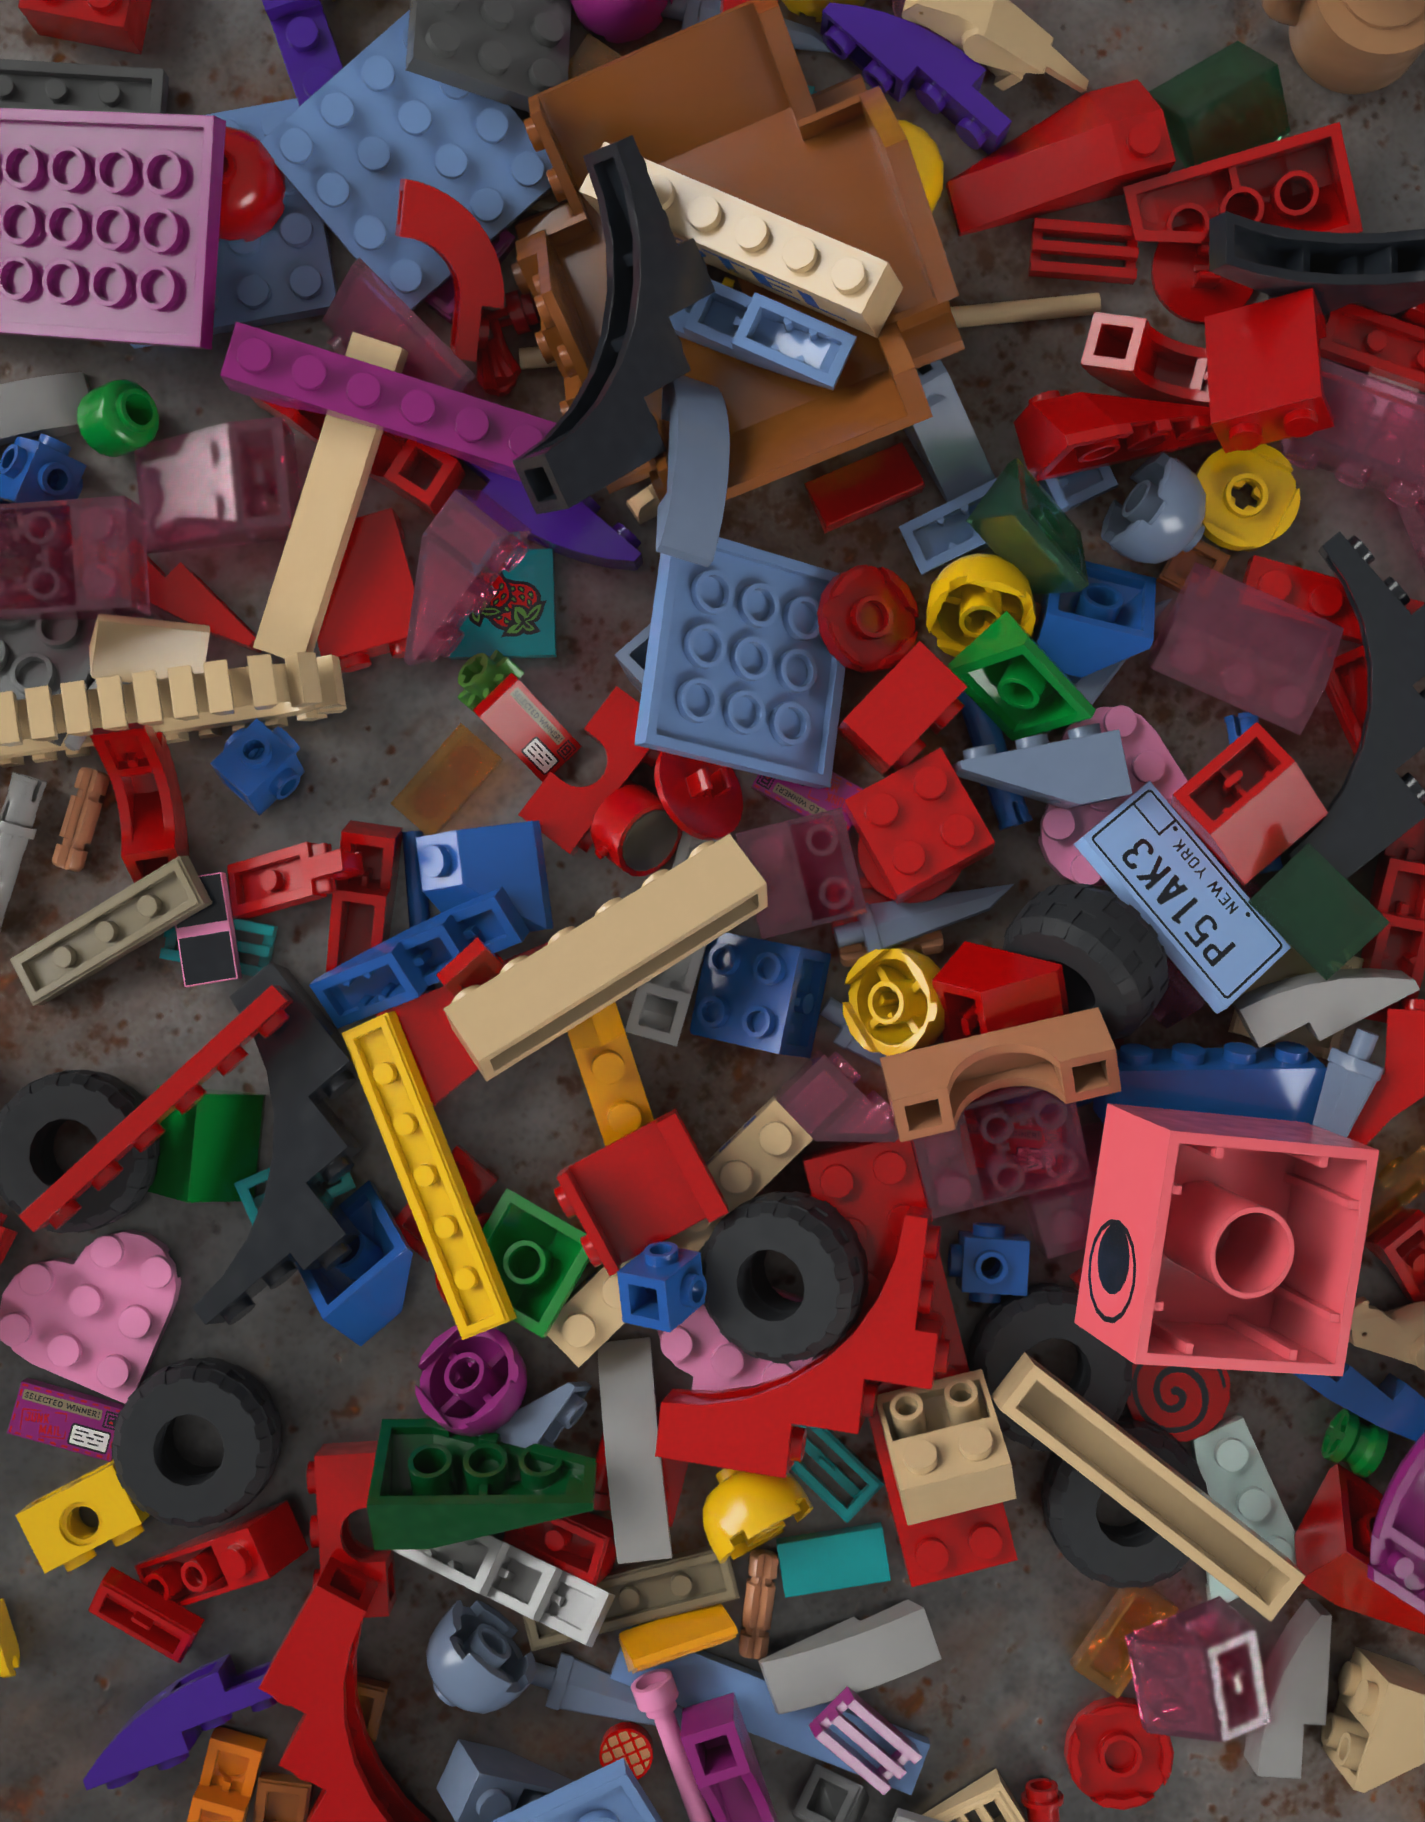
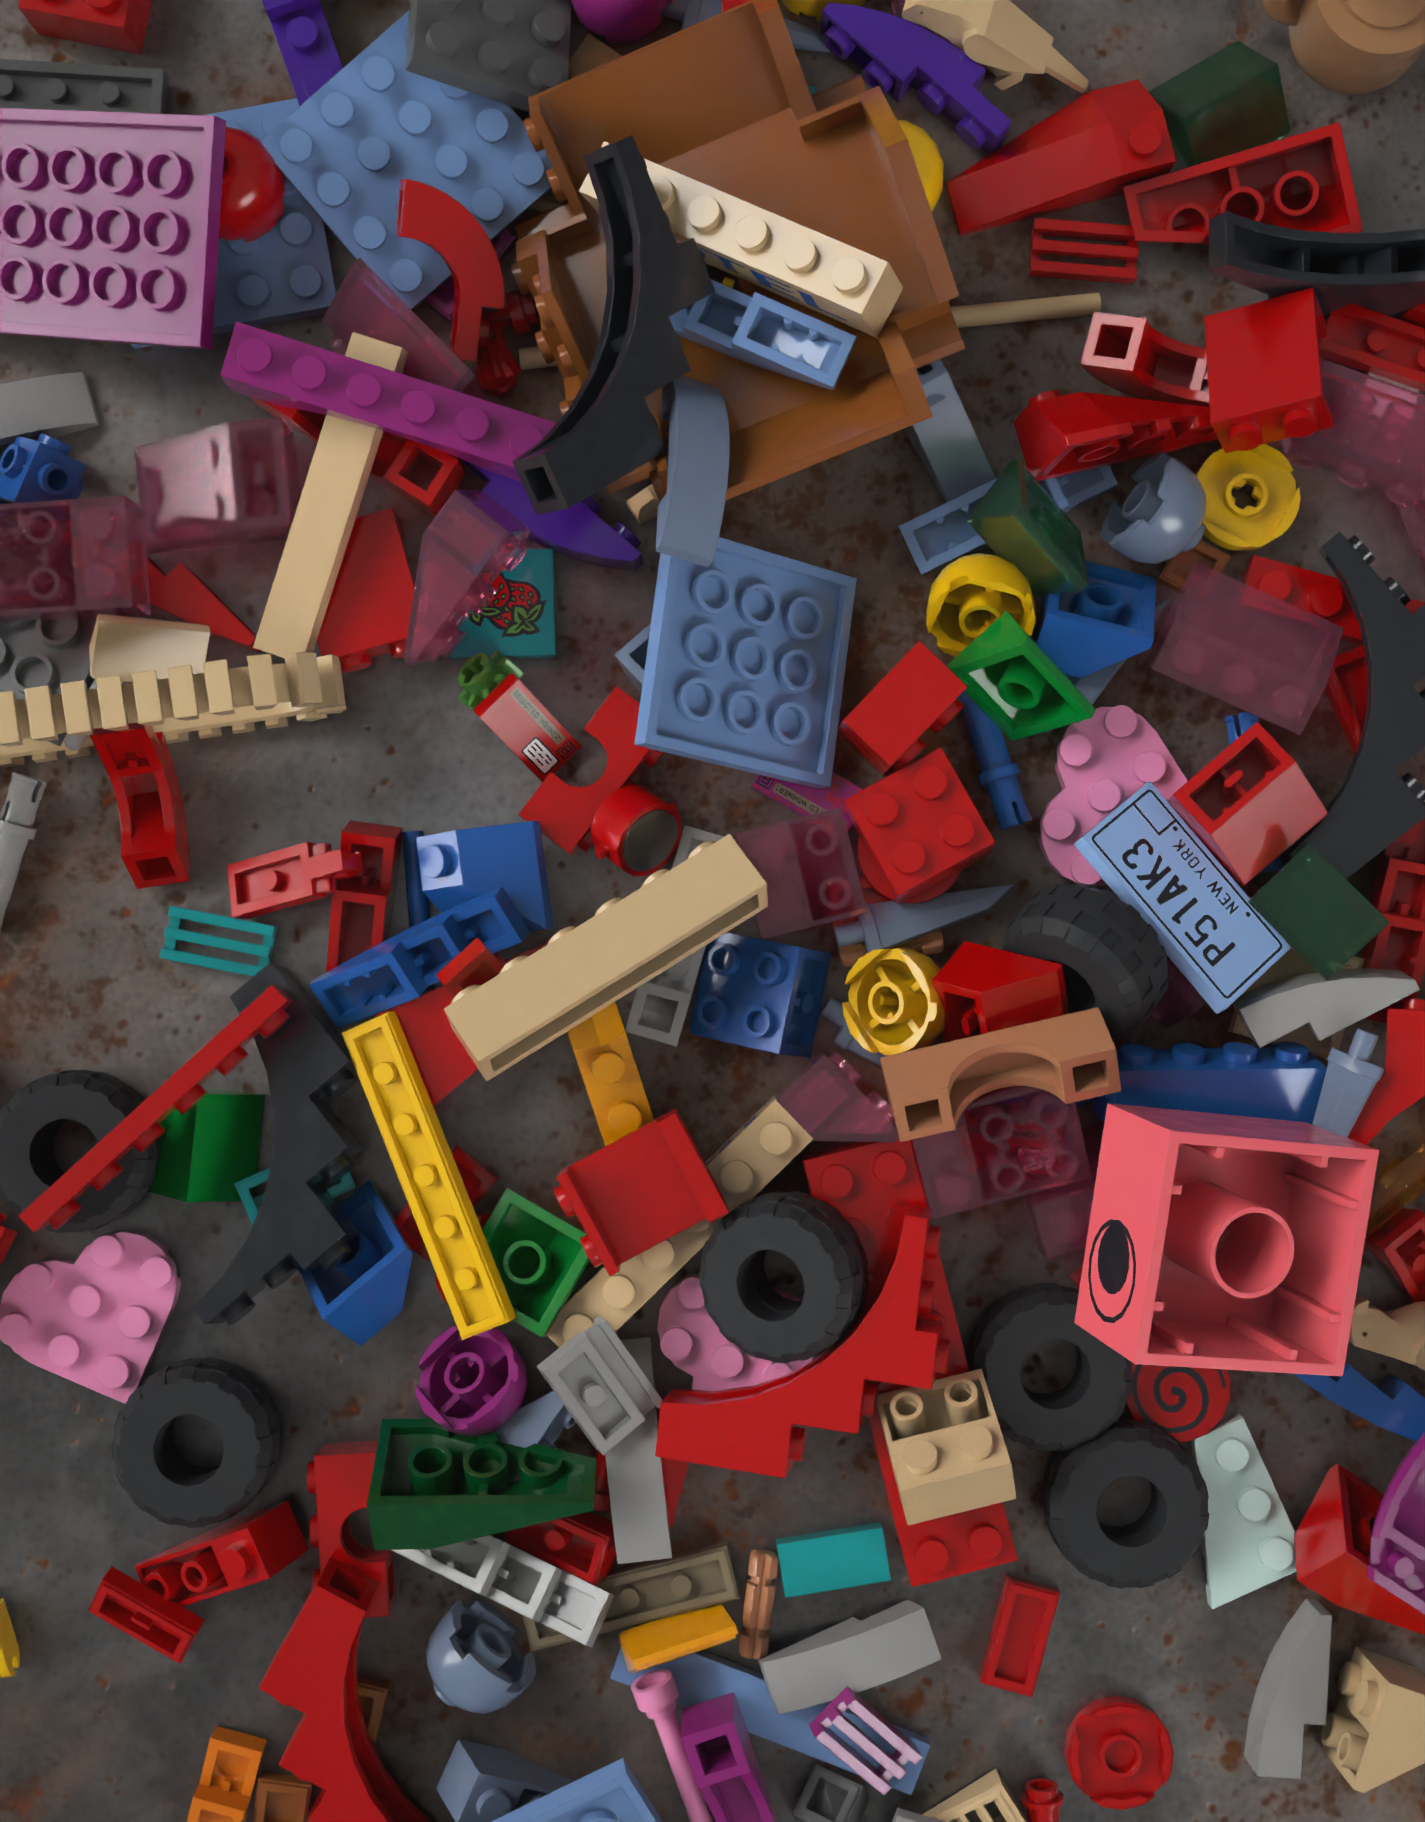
tile [7,1378,125,1462] -> none
dark tan tile [10,856,212,1006] -> none
yellow brick [15,1459,150,1573] -> none
nougat axle [52,767,110,872] -> none
green head [77,379,159,457] -> none
dark purple slope [83,1654,278,1791] -> none
black tile [175,872,242,987] -> none
blue brick [210,718,305,816] -> none
clear orange plate [390,723,503,835] -> none
sand blue bar [531,1652,683,1730] -> none
tile [599,1722,653,1780] -> none
blue brick [617,1242,707,1332] -> none
red piece [654,751,743,841] -> none
yellow cylinder [703,1468,813,1564] -> none
teal tile [791,1425,884,1523] -> none
red slope [804,442,925,533] -> none
red tile [817,564,919,673] -> none
blue brick [947,1222,1030,1303] -> none
sand blue slope [952,723,1133,809] -> none
tan brick [991,1352,1306,1621] -> none
clear orange plate [1069,1586,1179,1698] -> none
clear pink slope [1125,1596,1271,1743] -> none
red piece [1151,243,1254,324] -> none
green wheel [1321,1409,1388,1478] -> none
none -> light grey plate [536,1315,662,1455]
none -> red tile [978,1574,1061,1697]

